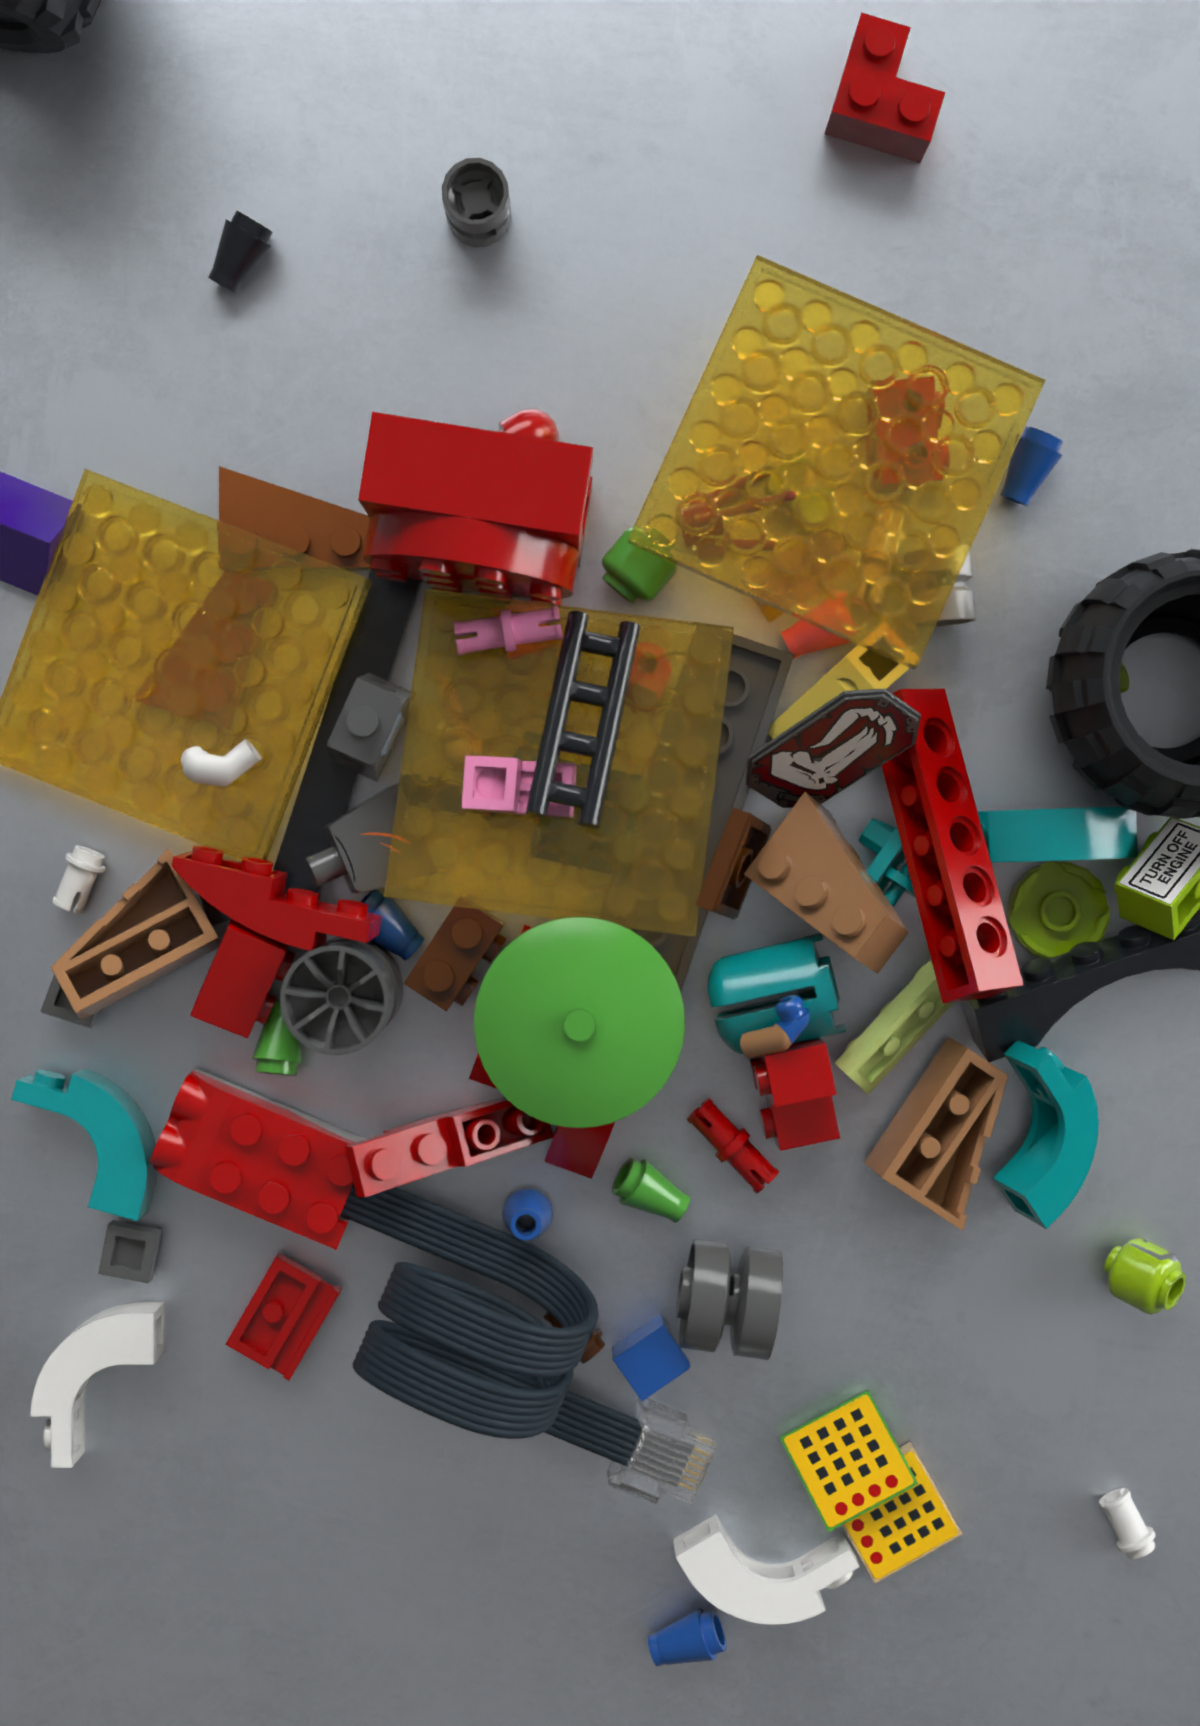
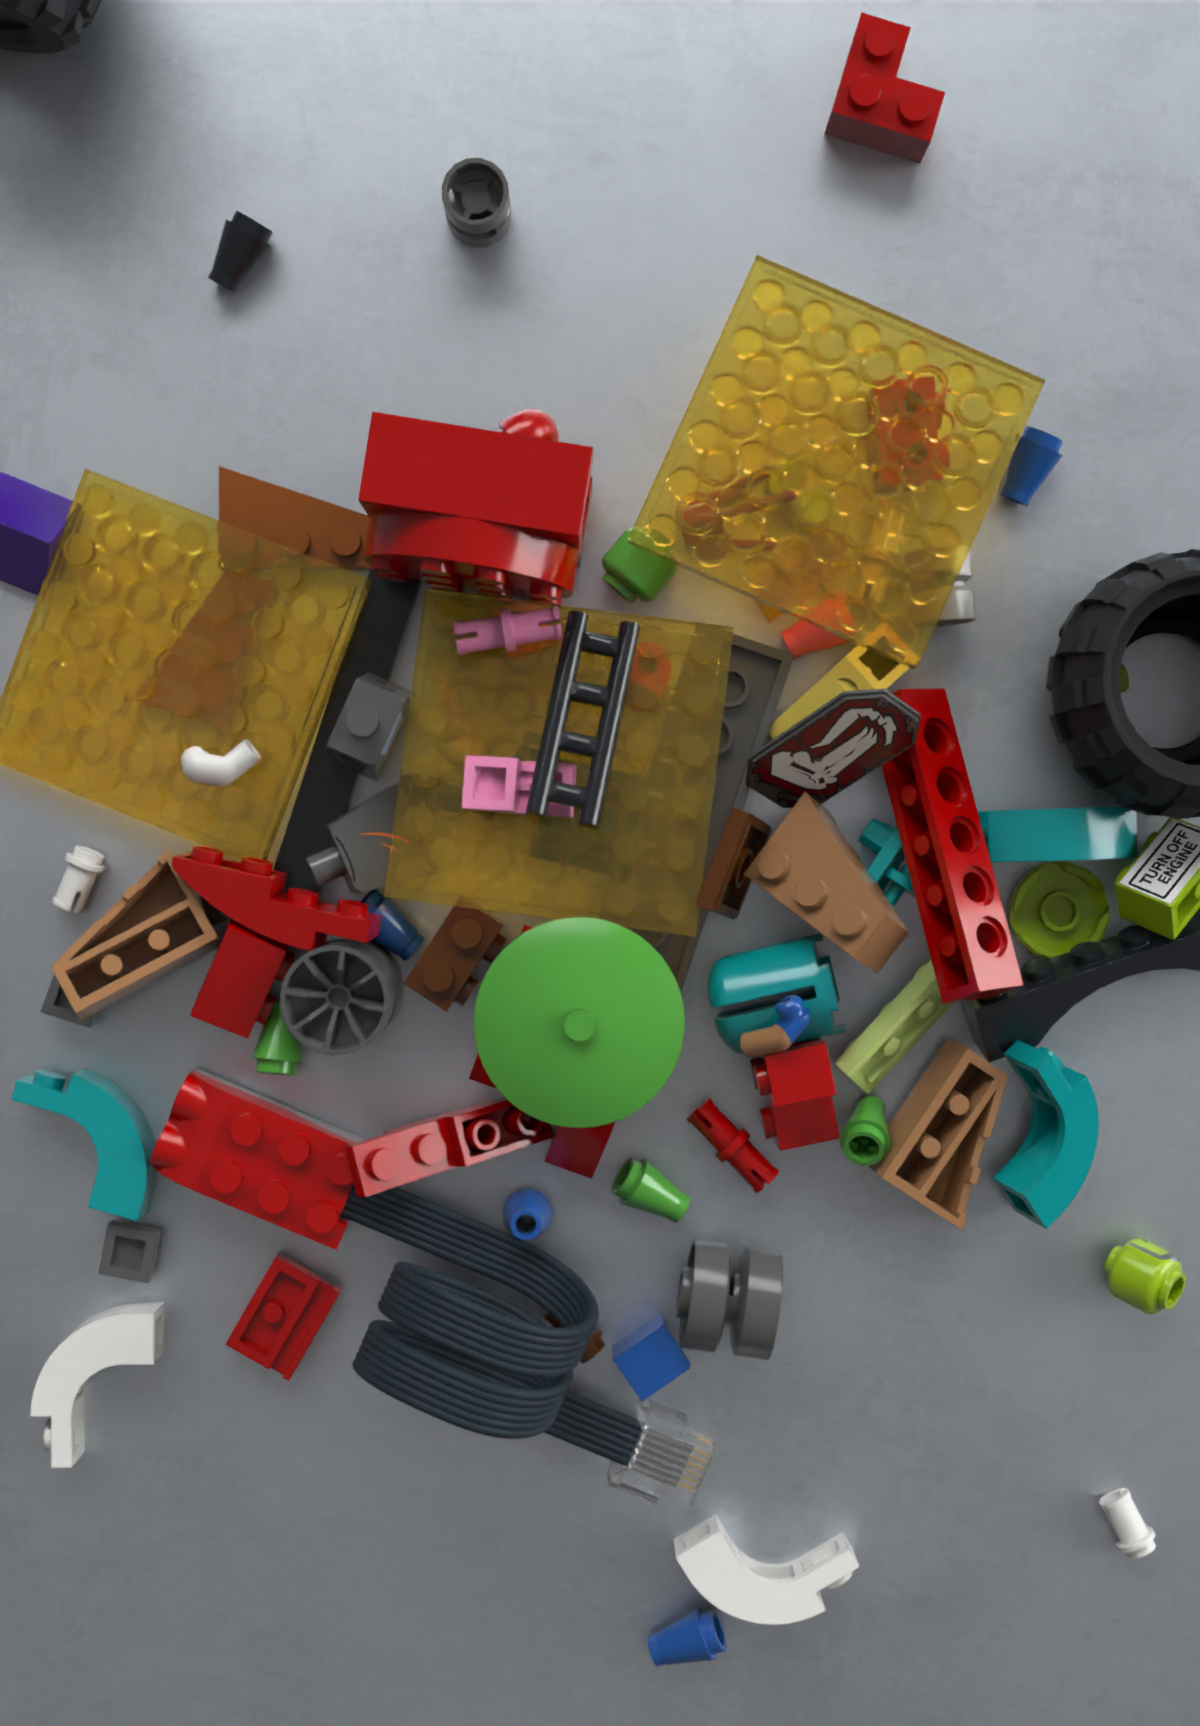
yellow tile [779,1390,918,1532] -> none
yellow tile [842,1441,962,1584] -> none
none -> bright green cone [839,1096,891,1166]

